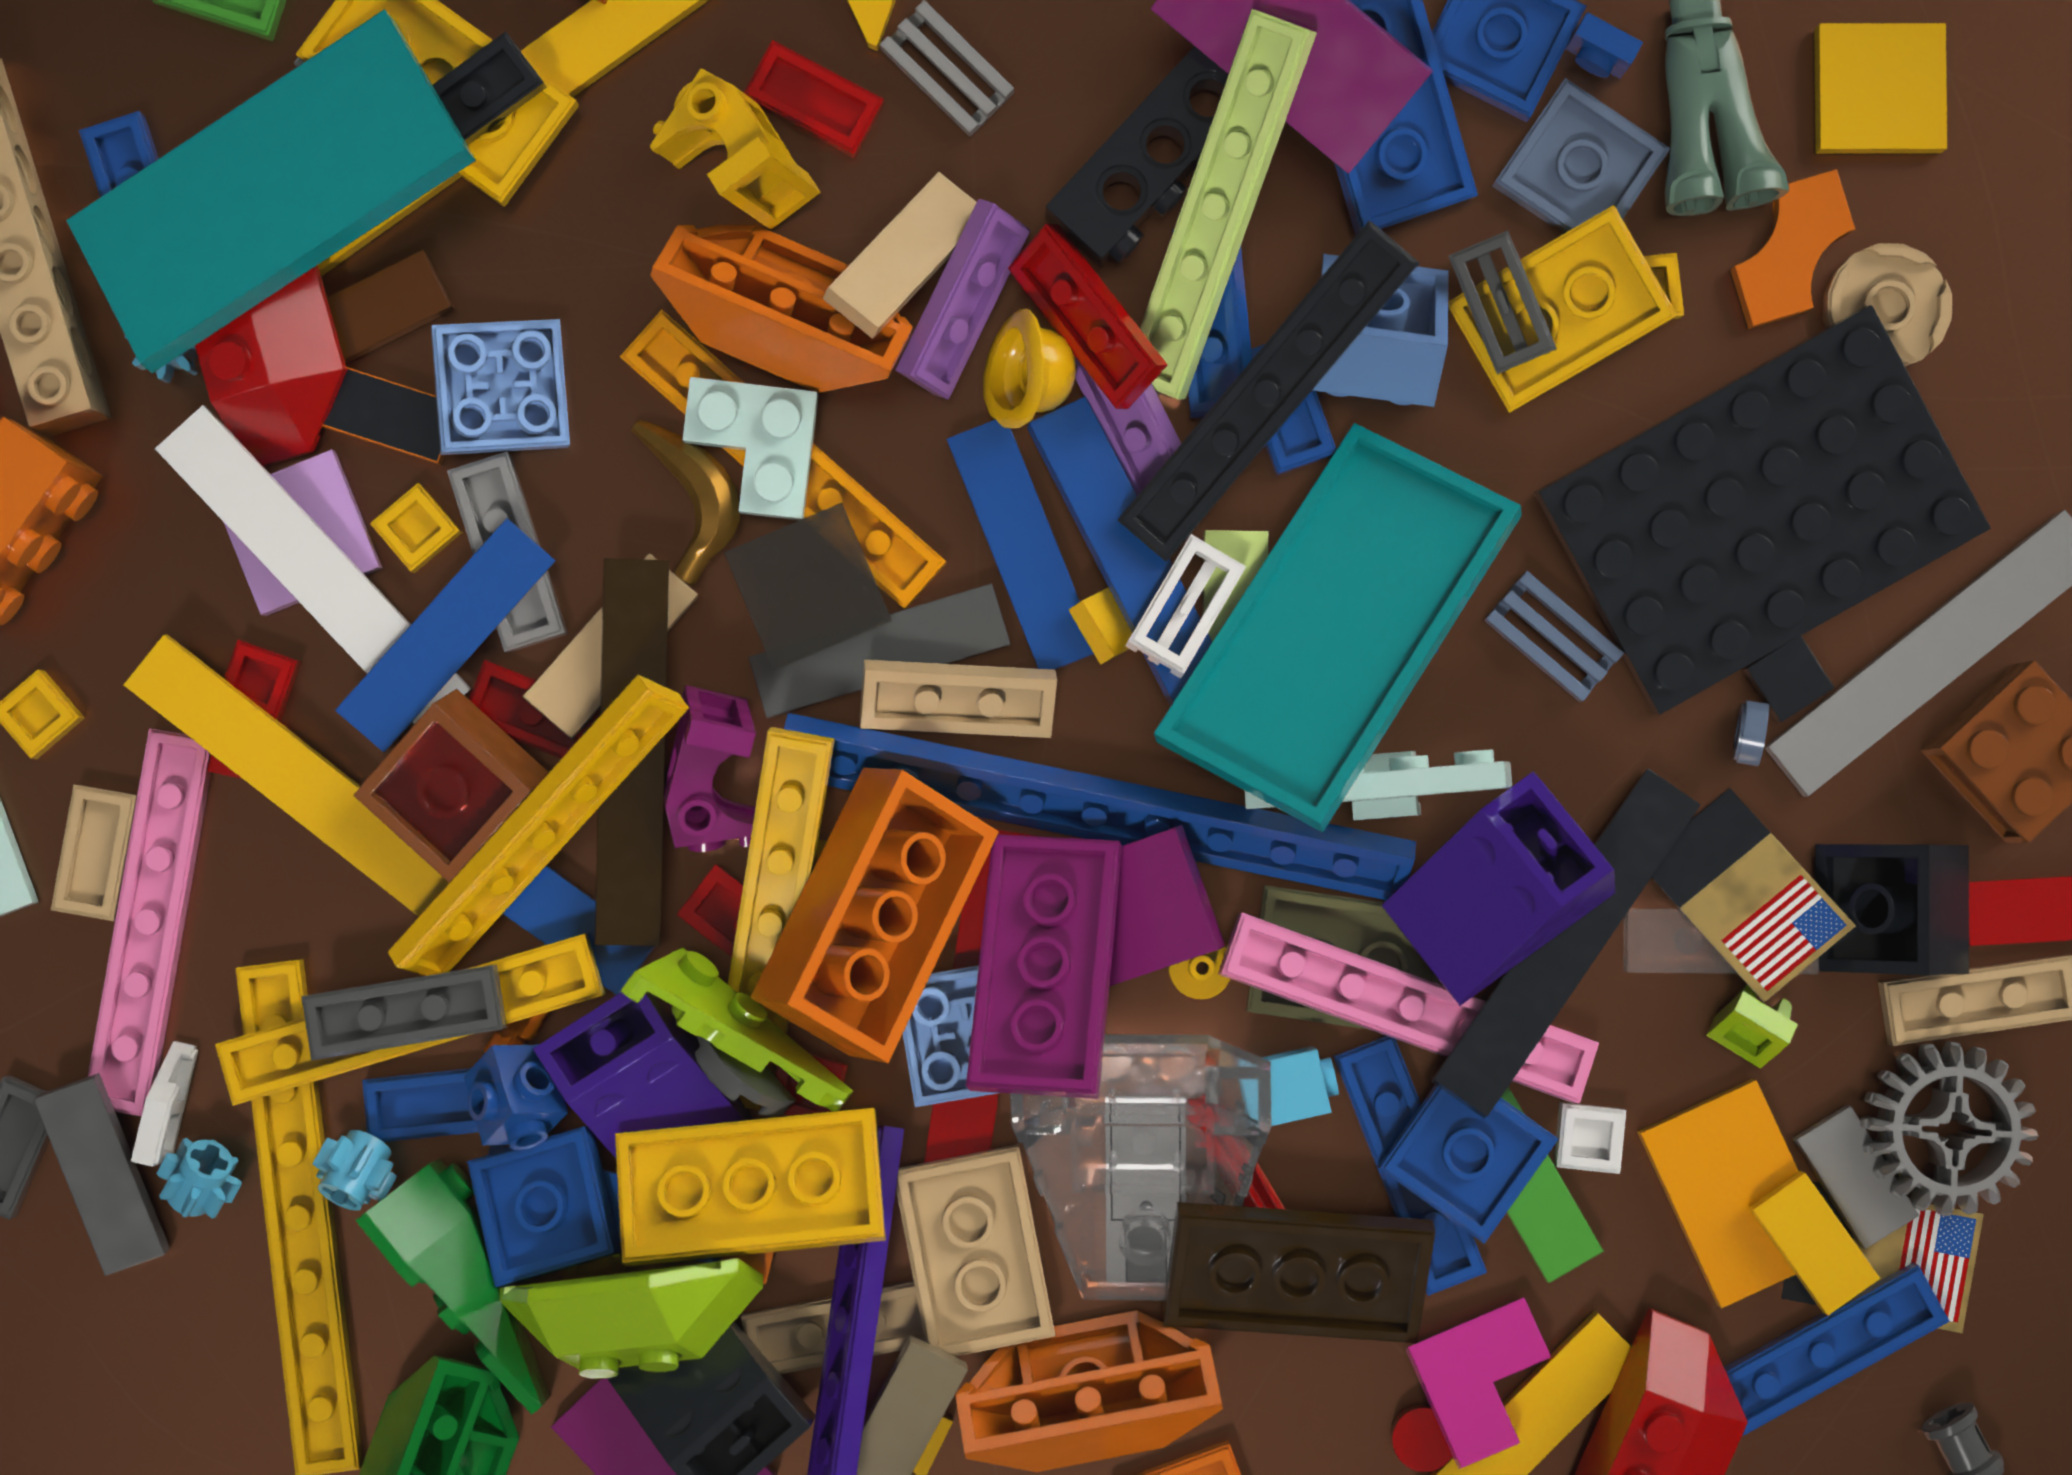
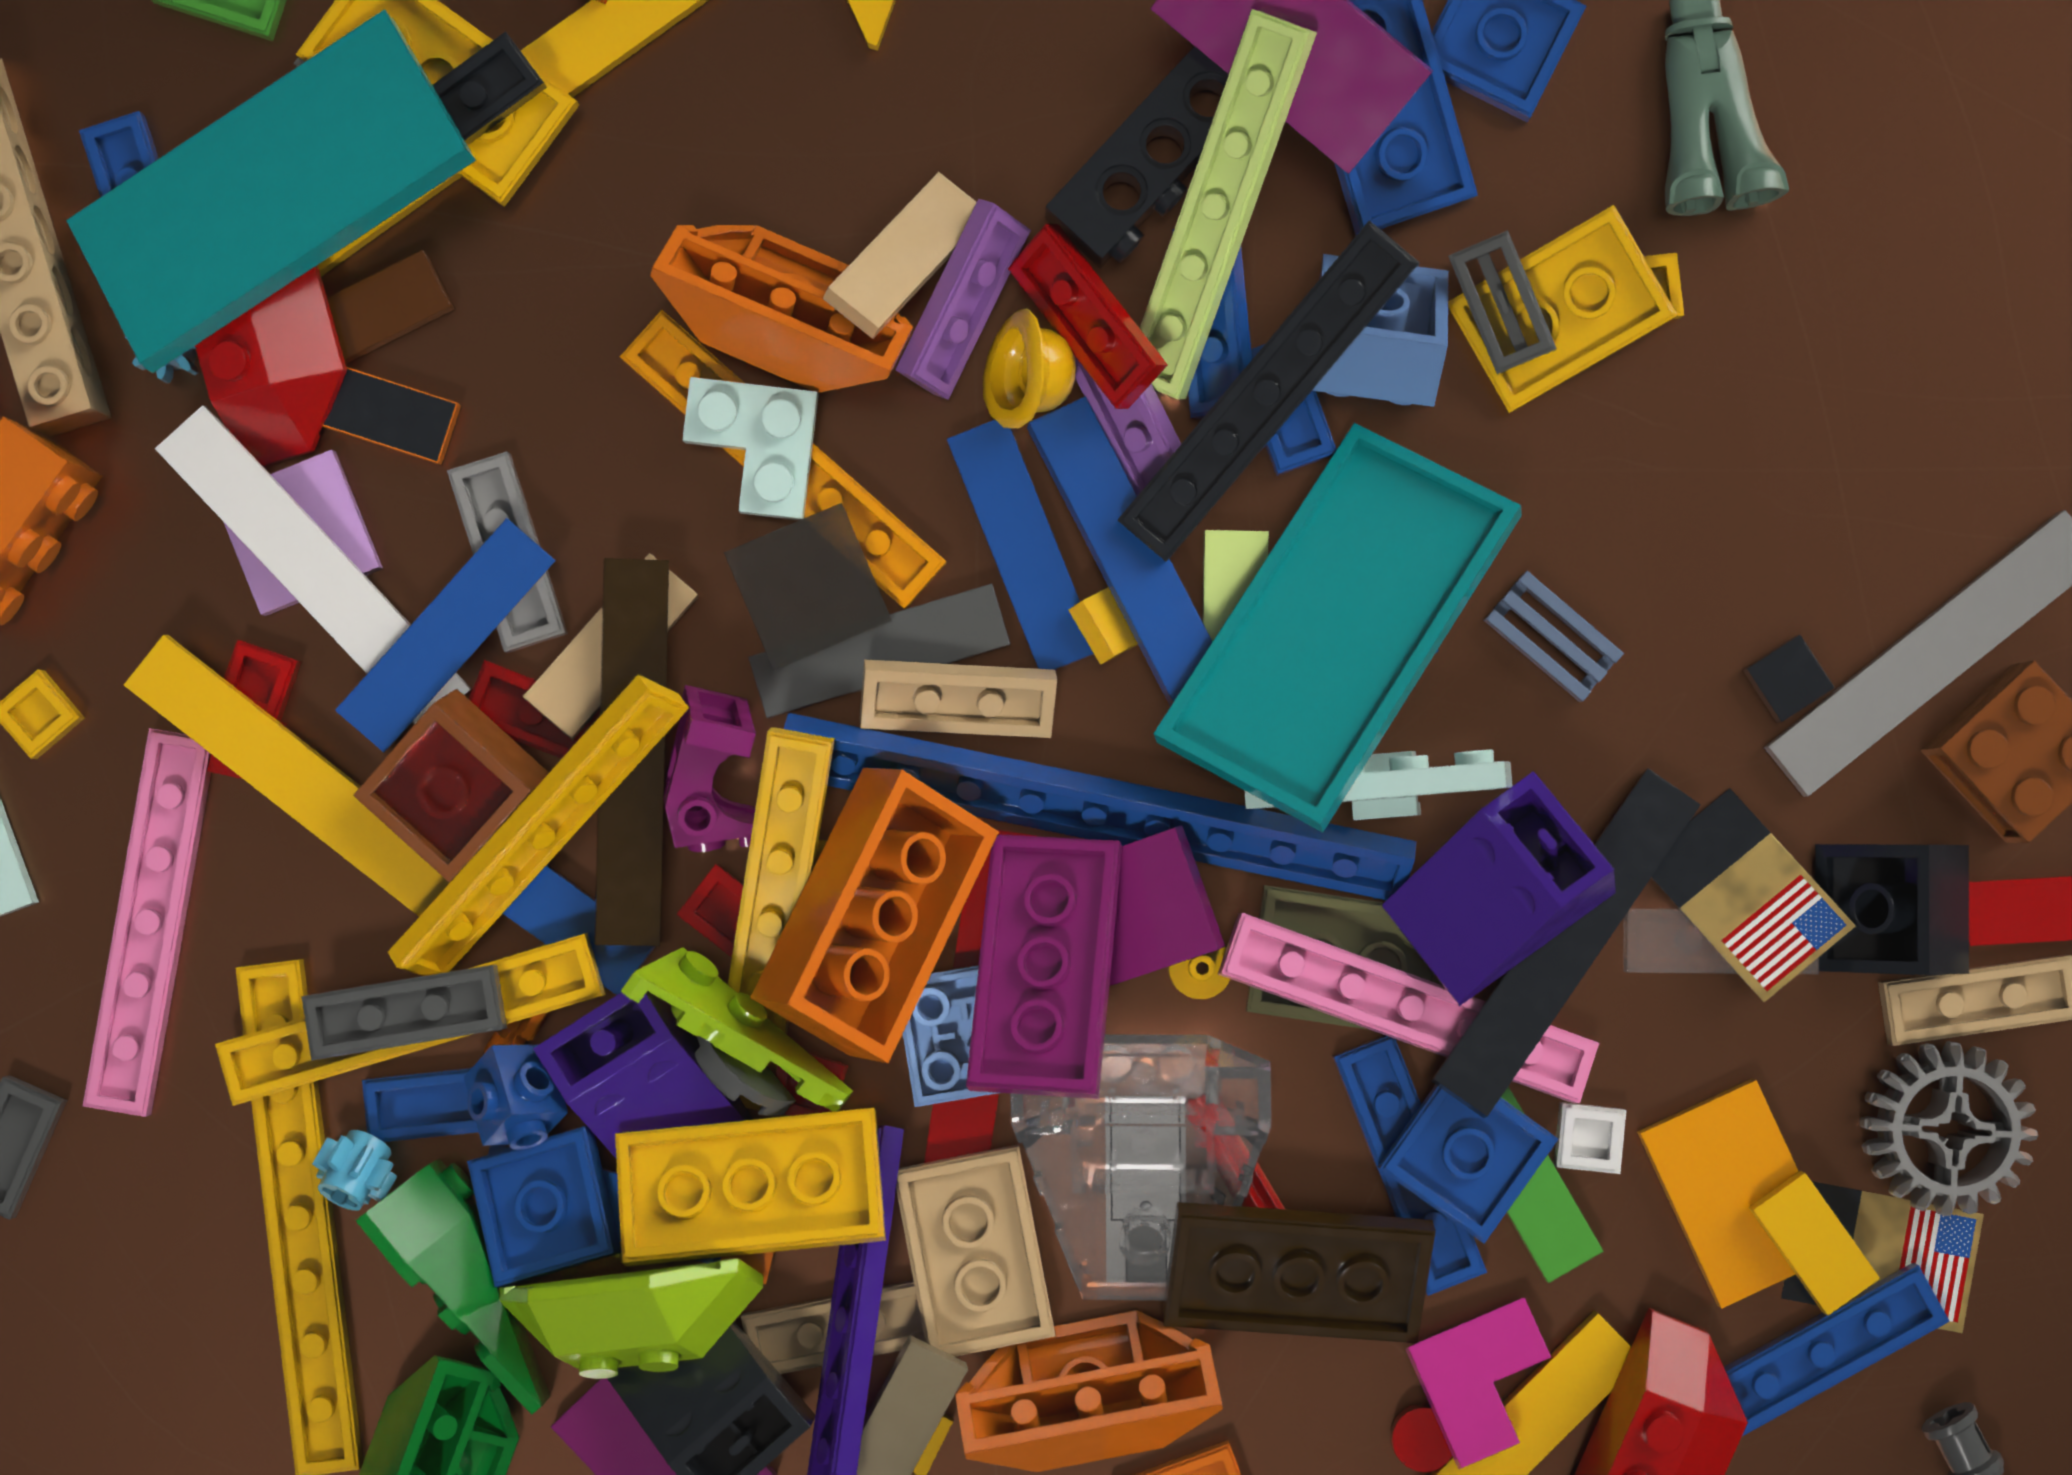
dark grey tile [33,1073,170,1276] -> none
tan tile [51,785,137,921] -> none
white tile [131,1041,198,1167] -> none
medium azure gear [156,1138,242,1219] -> none
yellow tile [370,483,463,573] -> none
light blue tile [431,319,570,455] -> none
pearl gold piece [631,419,740,586] -> none
yellow tile [650,68,821,230] -> none
red tile [744,40,885,159] -> none
light grey tile [880,0,1014,137] -> none
white tile [1125,534,1246,679] -> none
medium azure brick [1238,1046,1339,1128] -> none
sand blue tile [1492,78,1670,234] -> none
black plate [1534,305,1991,715] -> none
blue plate [1565,12,1643,79] -> none
lime tile [1706,984,1798,1069] -> none
orange tile [1730,169,1855,329] -> none
sand blue tile [1732,700,1769,767] -> none
light grey tile [1792,1105,1919,1249] -> none
yellow tile [1814,23,1947,154] -> none
tan tile [1823,243,1952,367] -> none

